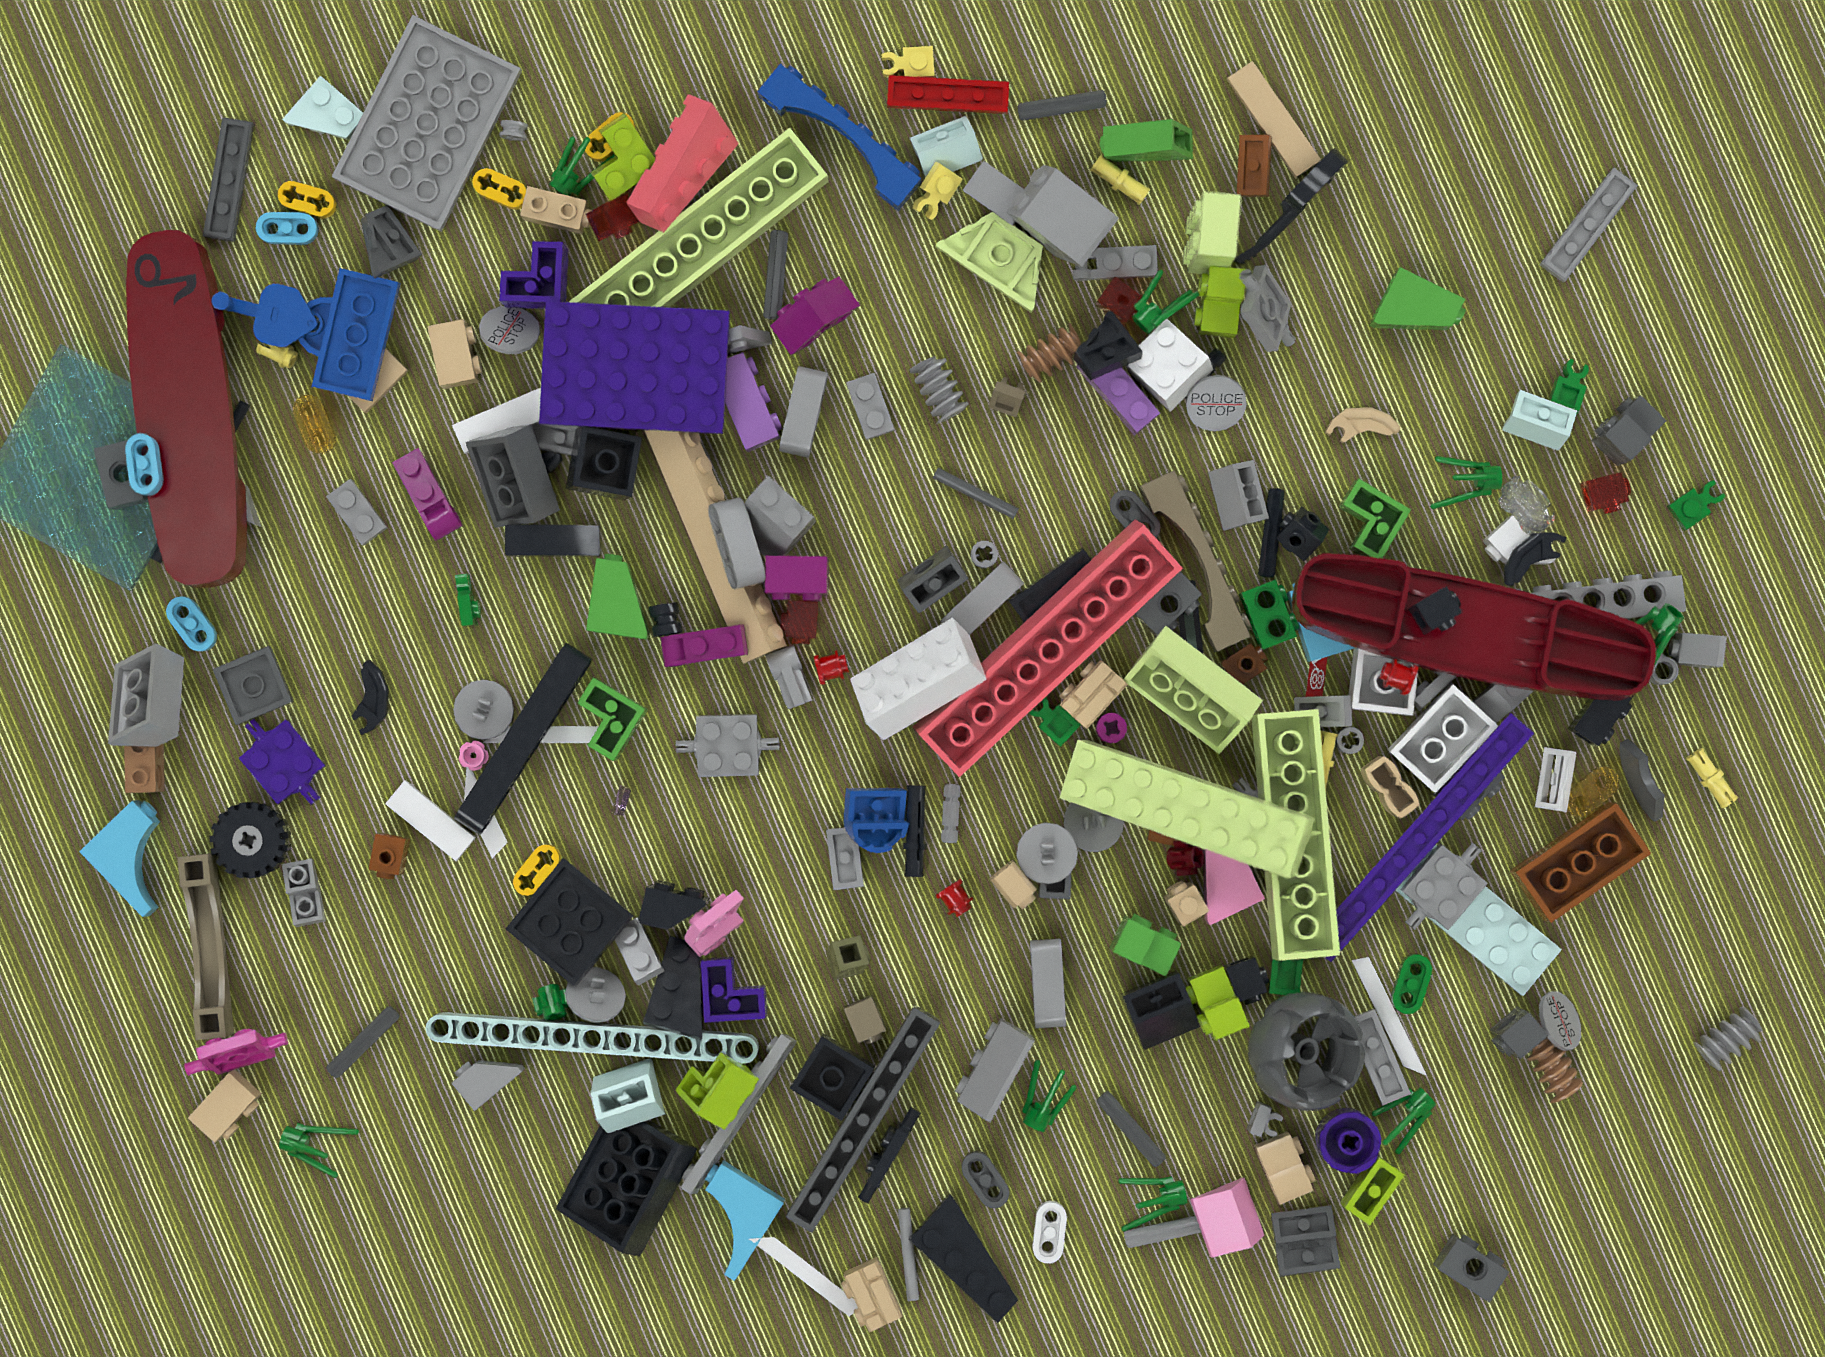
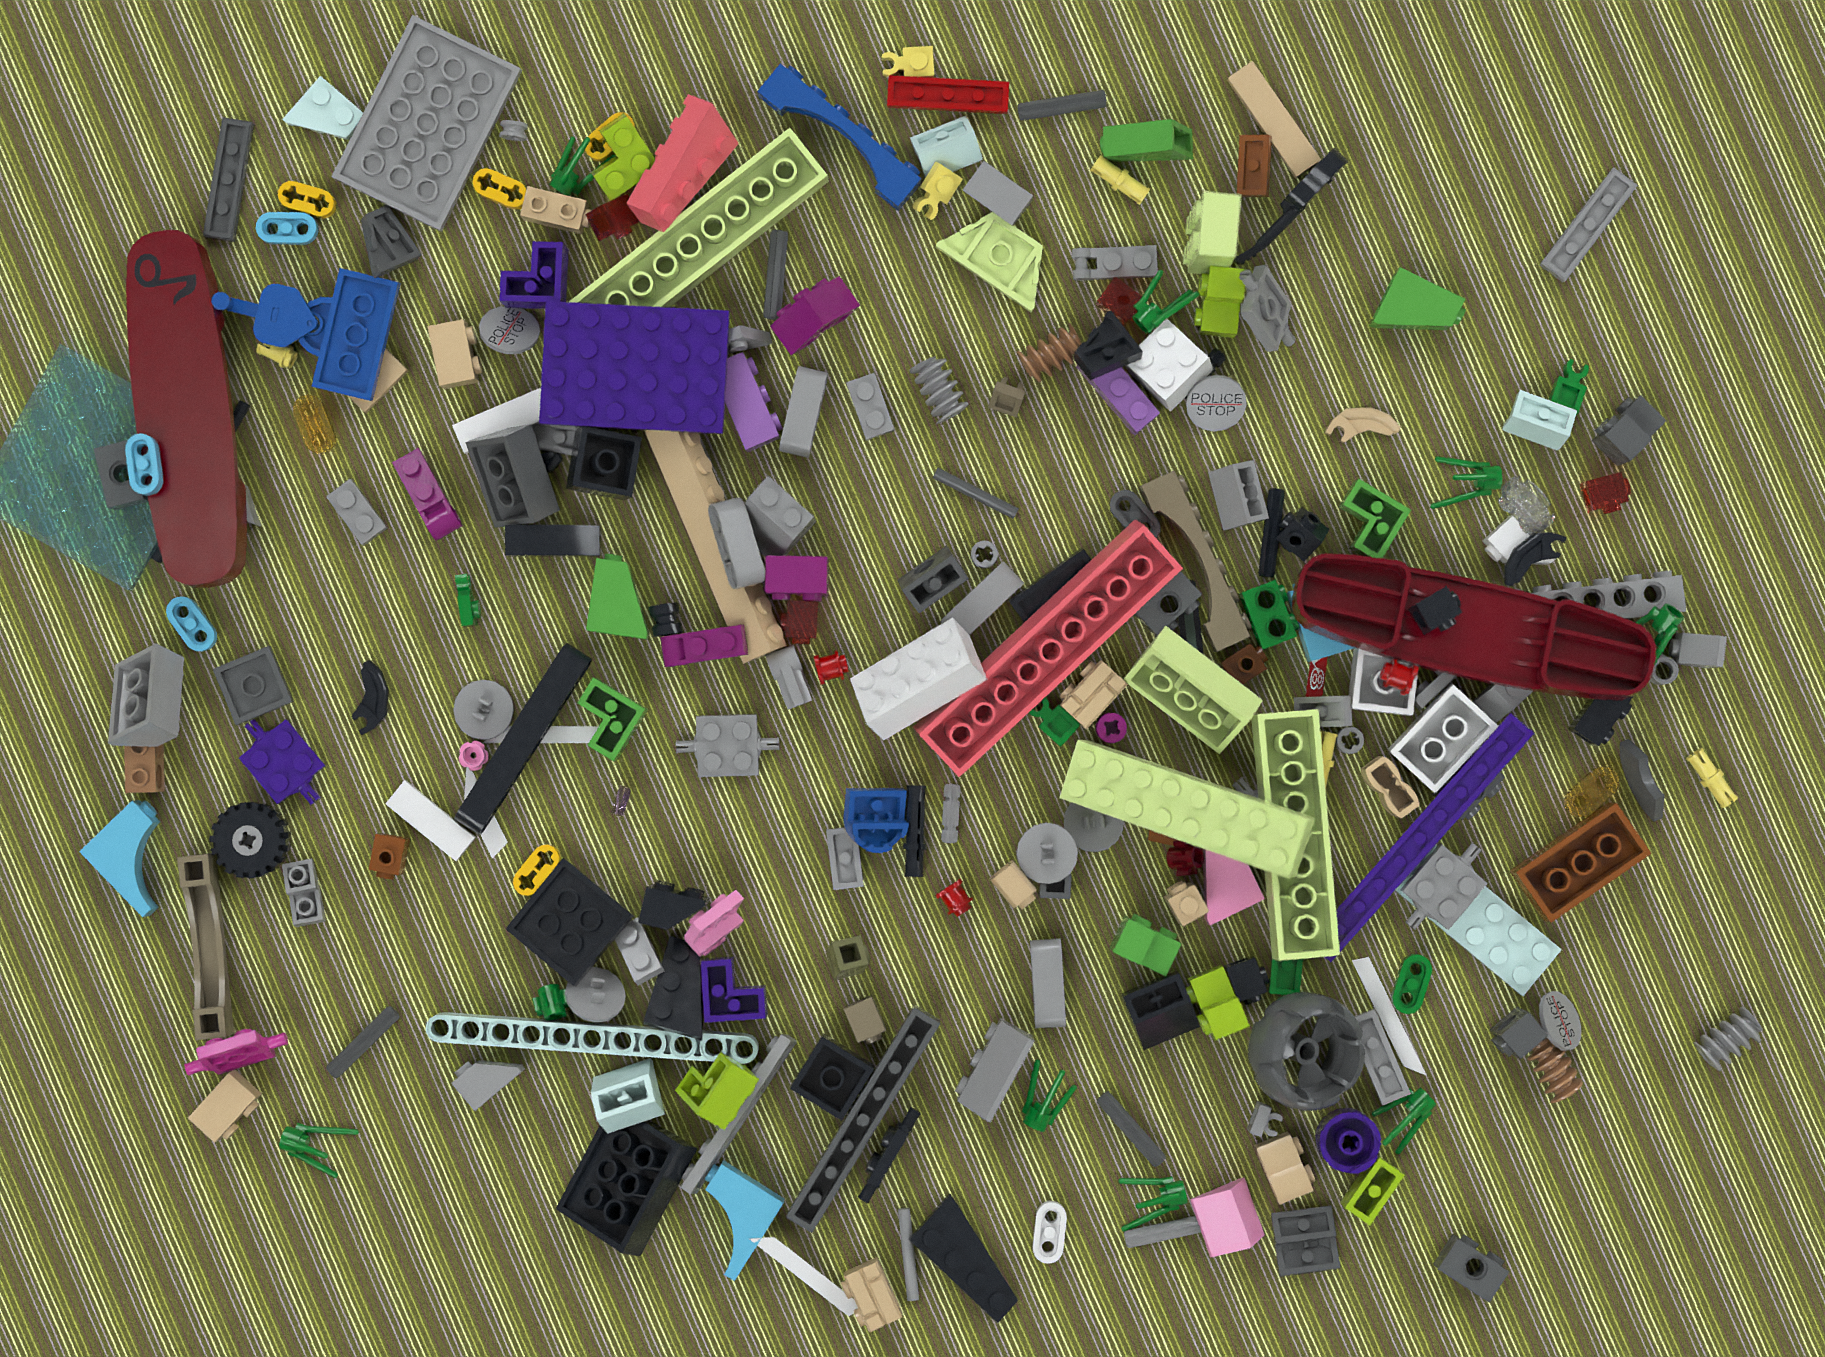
dark grey plate [962,1151,1009,1208] -> none
light grey slope [1007,164,1119,267] -> none
white tile [1535,747,1576,812] -> none
green plate [1667,480,1726,531] -> none

